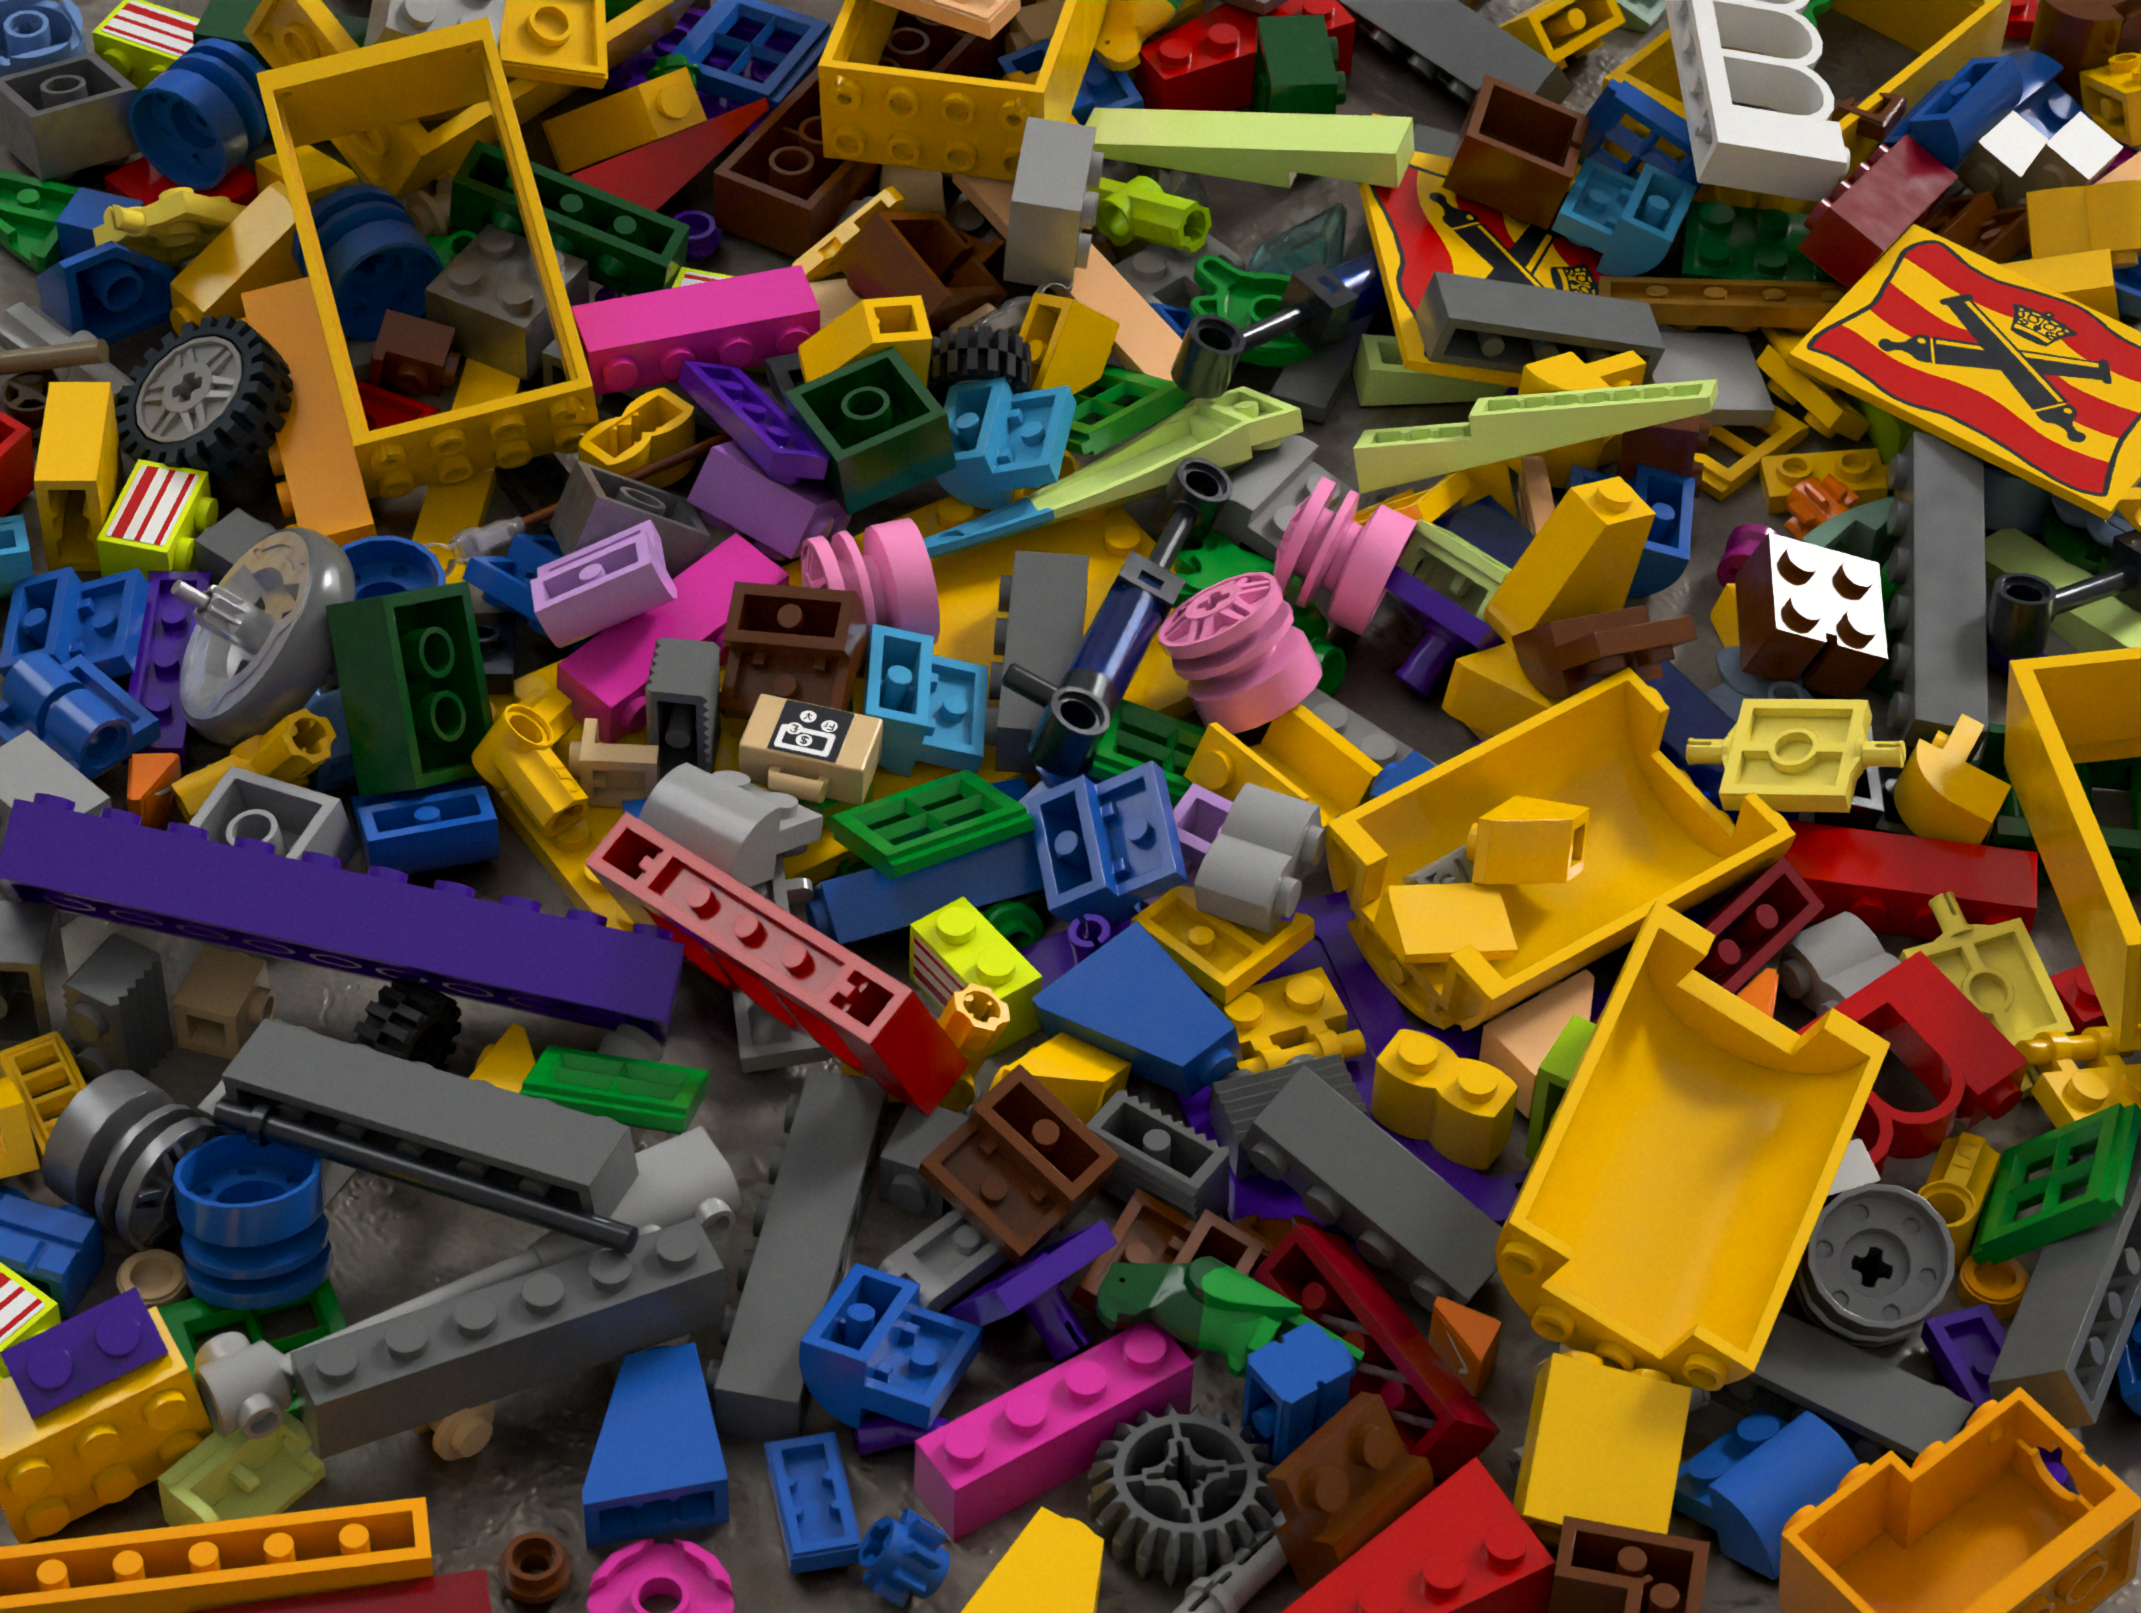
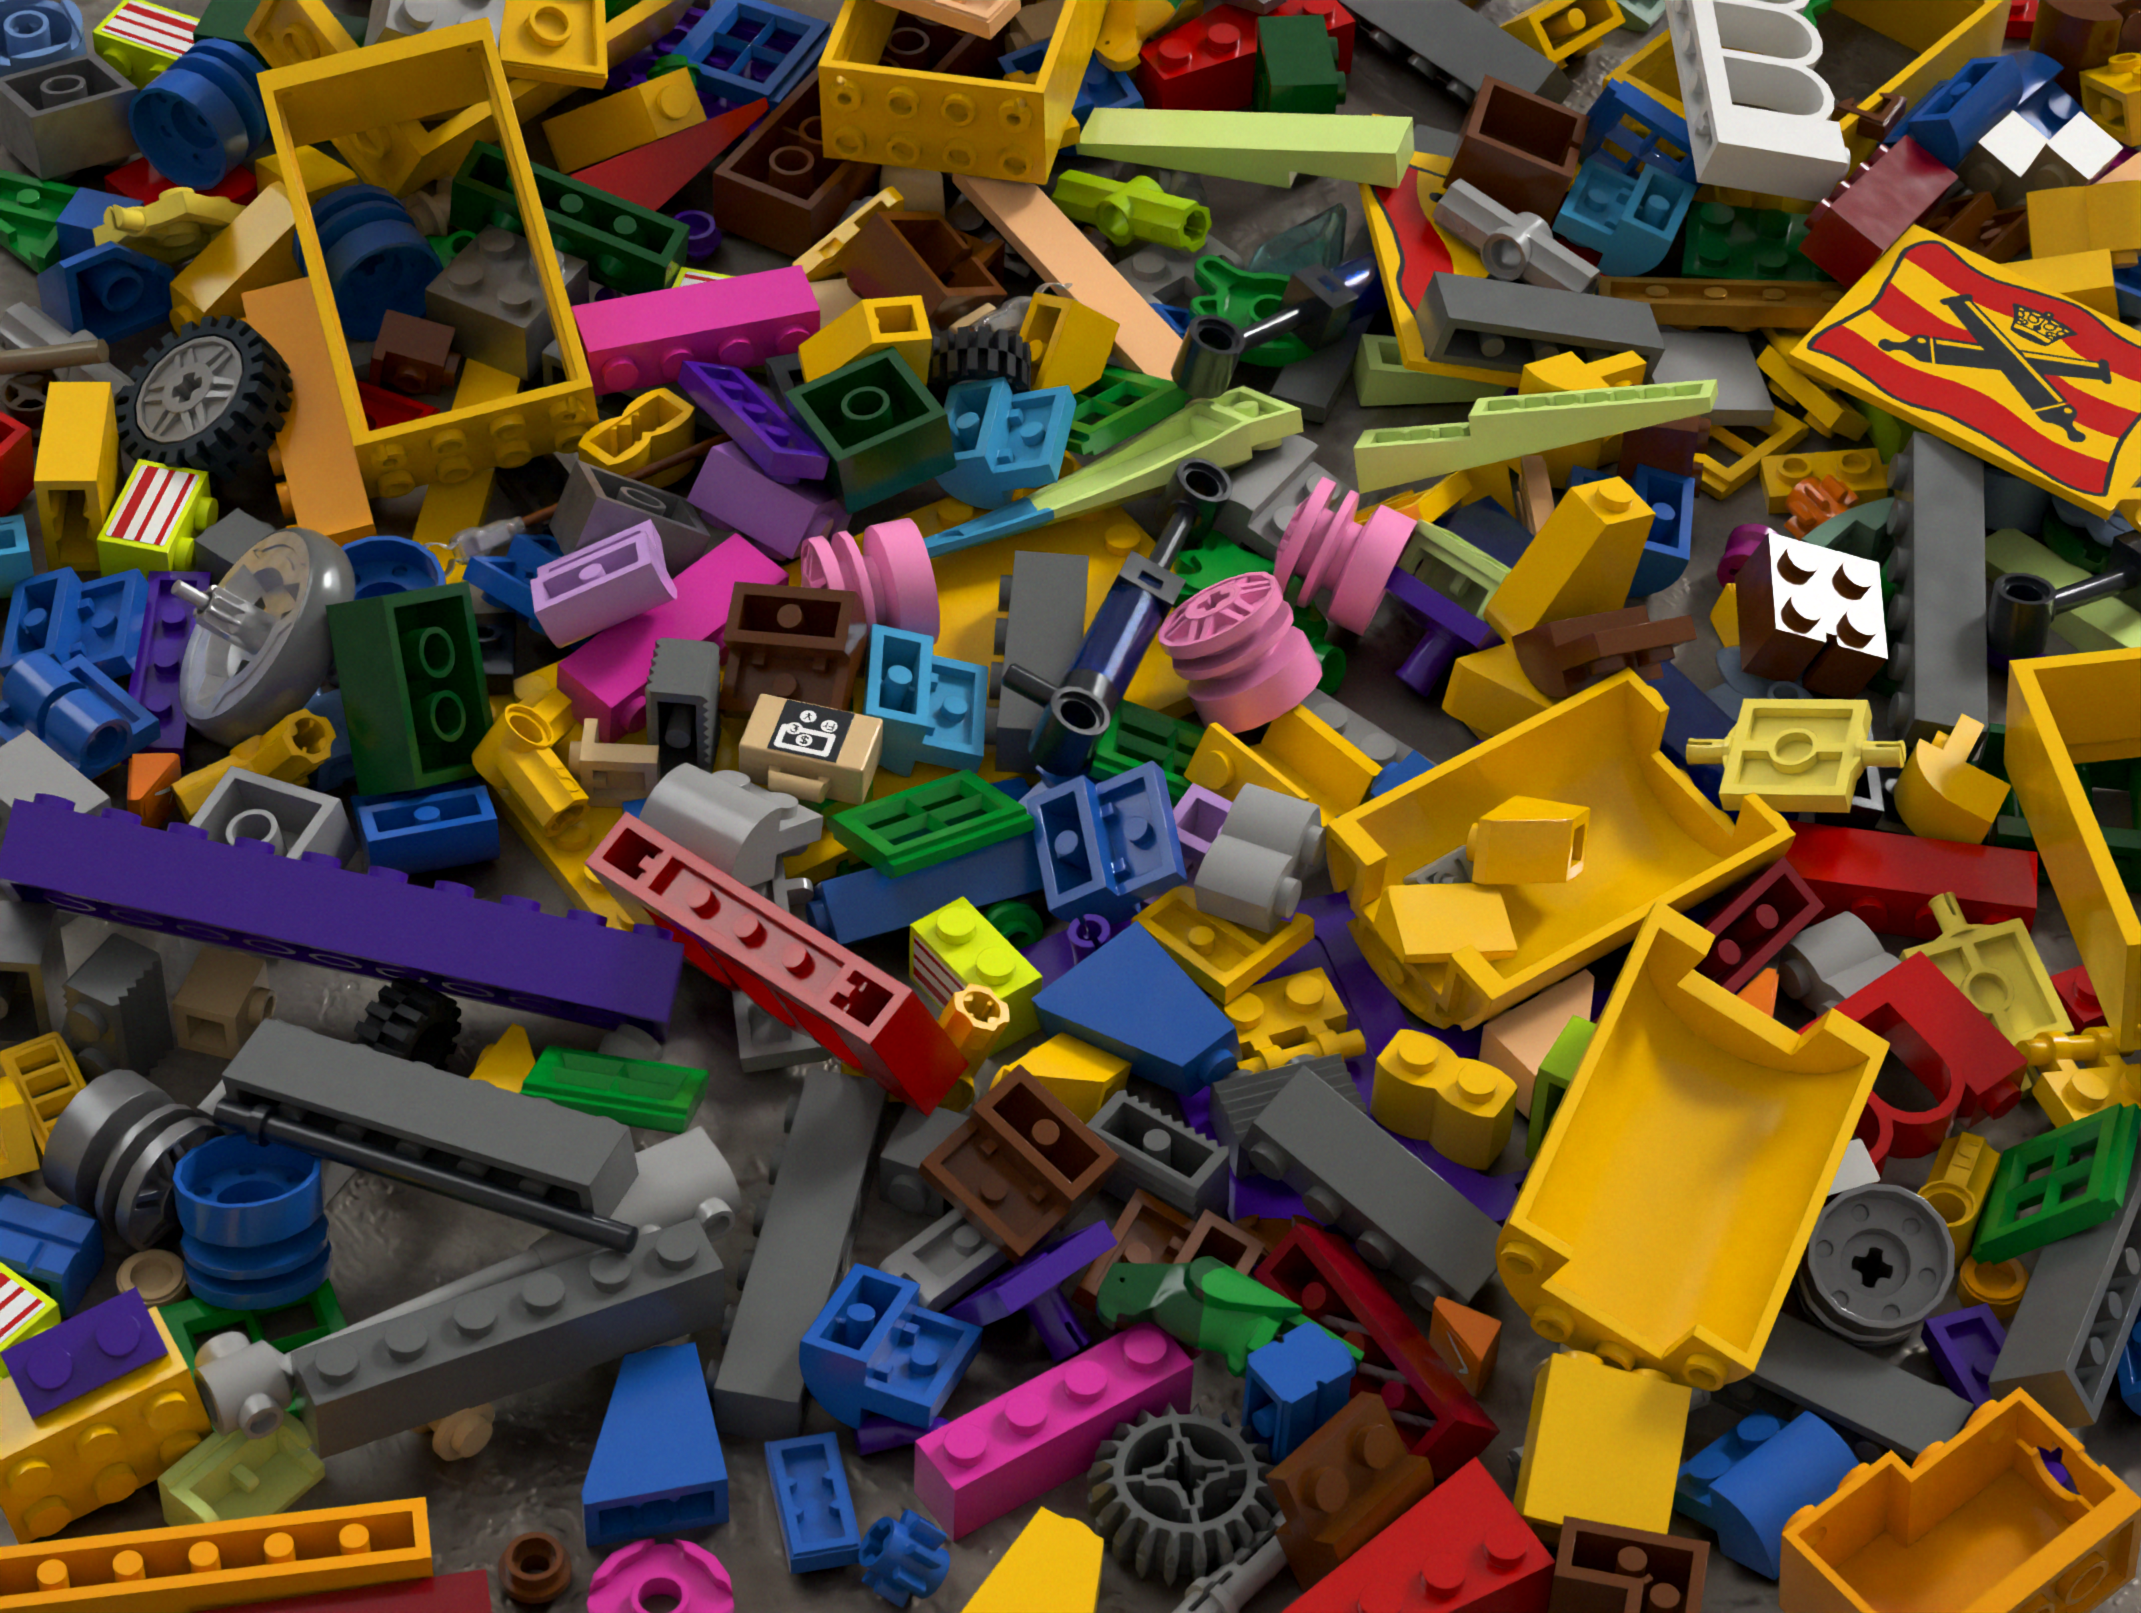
light grey brick [1003,117,1104,291] -> none
none -> light grey piece [1432,178,1602,295]

